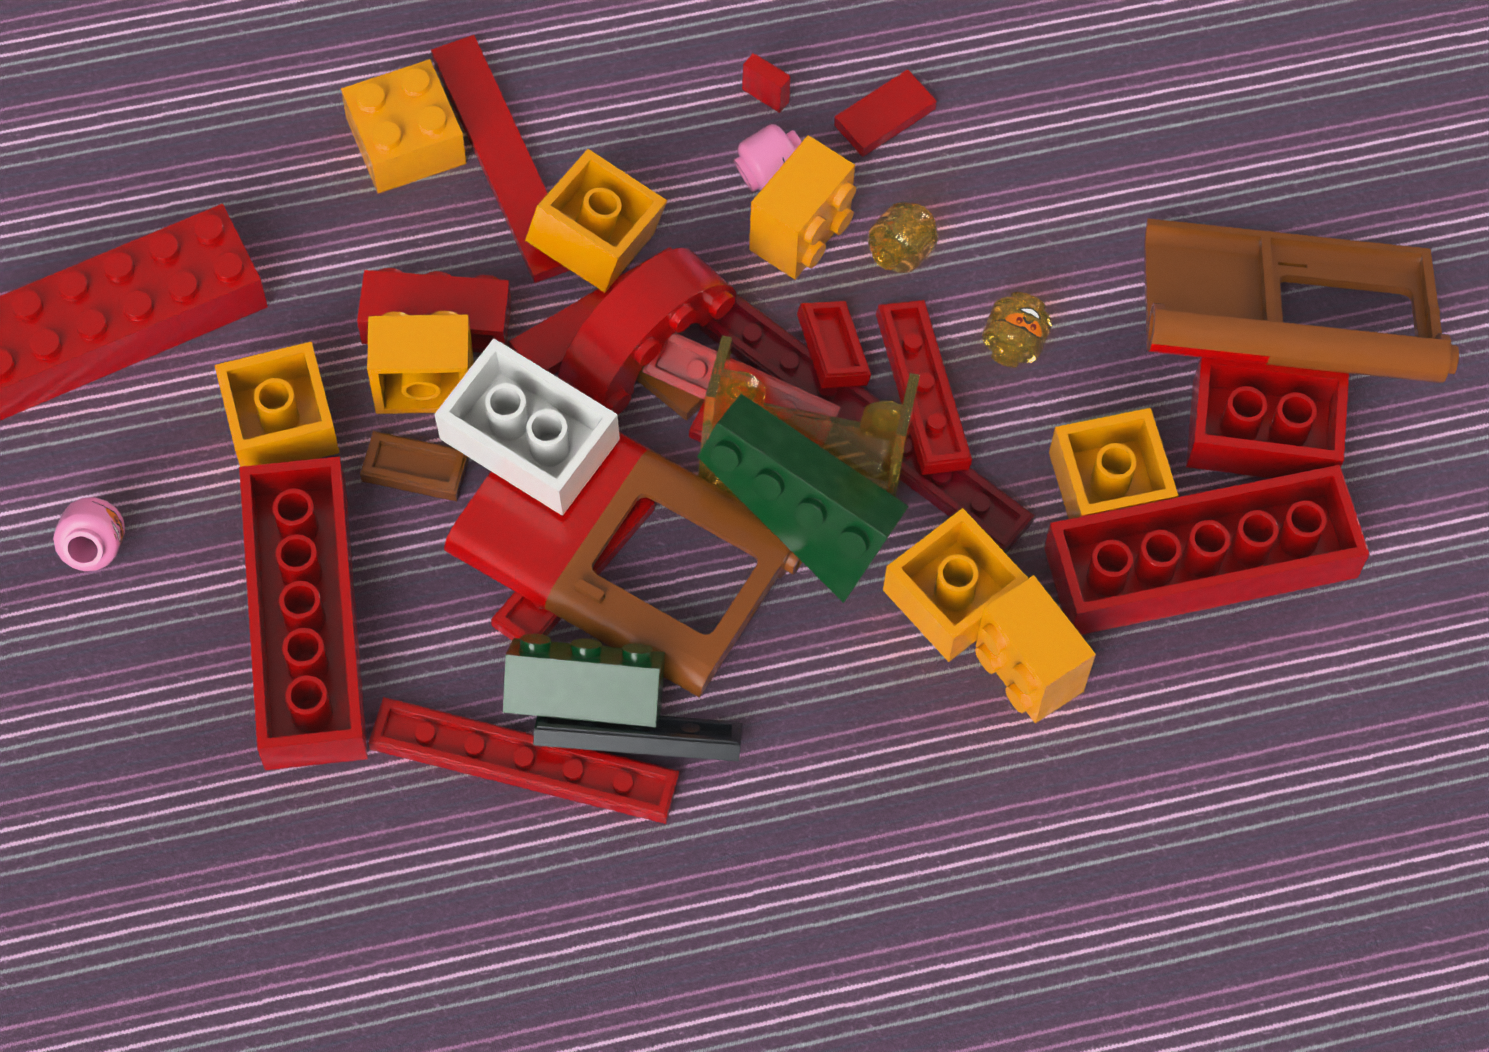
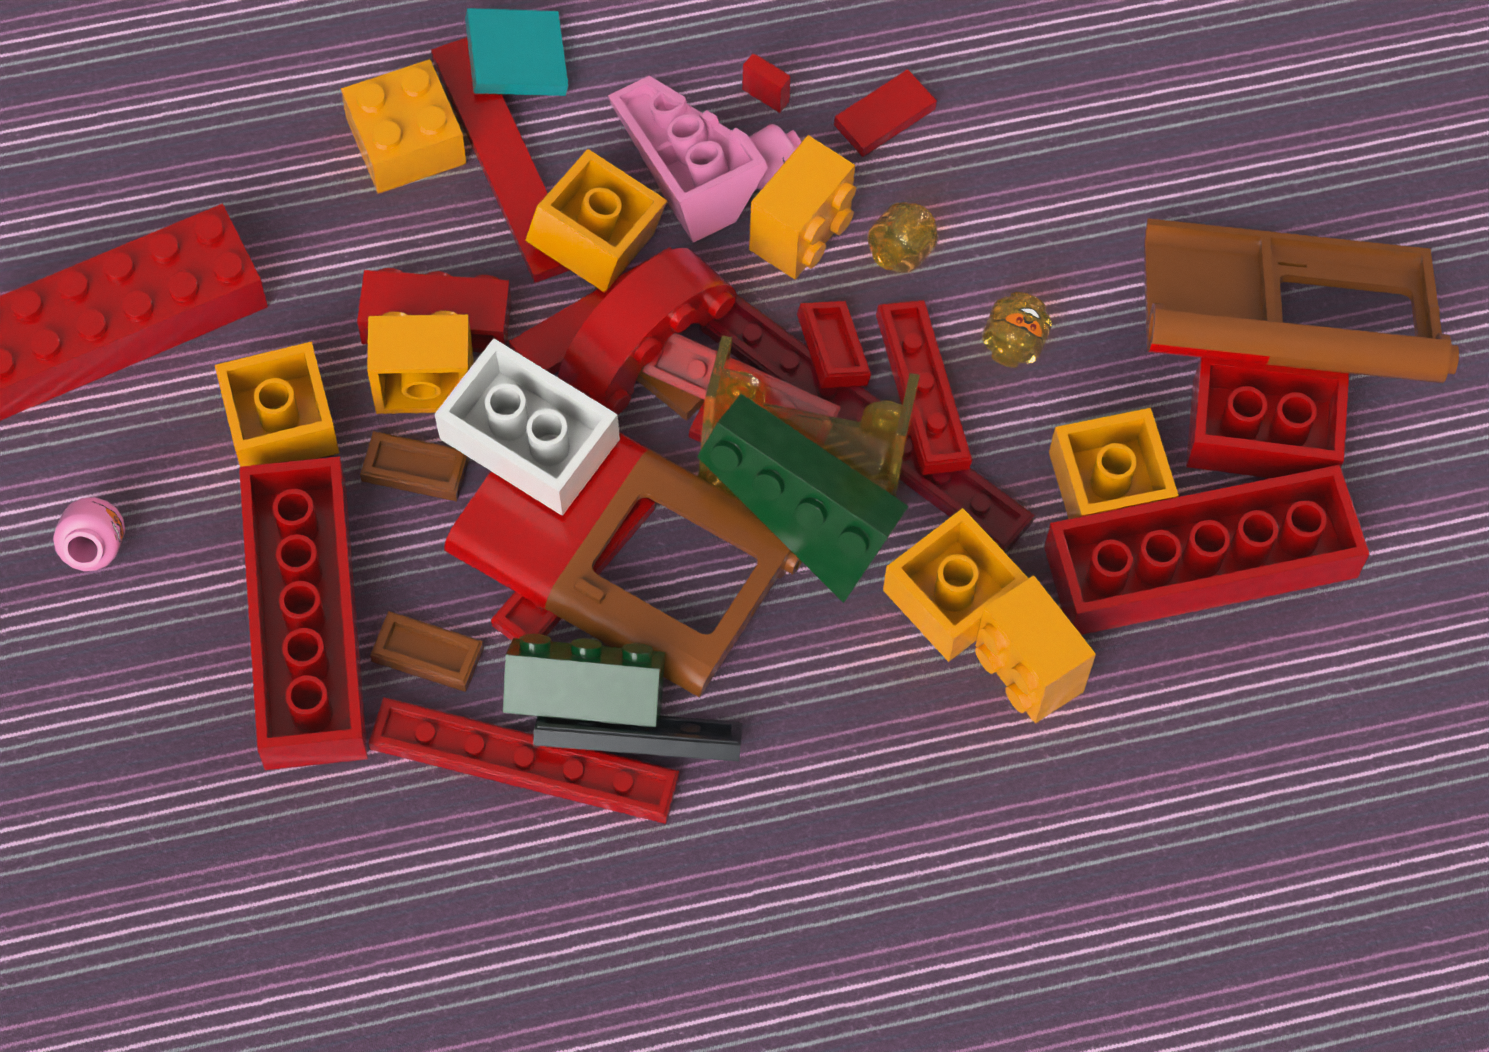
none -> dark orange tile [370,611,484,692]
none -> teal tile [465,8,568,96]
none -> bright pink wedge [608,75,768,243]

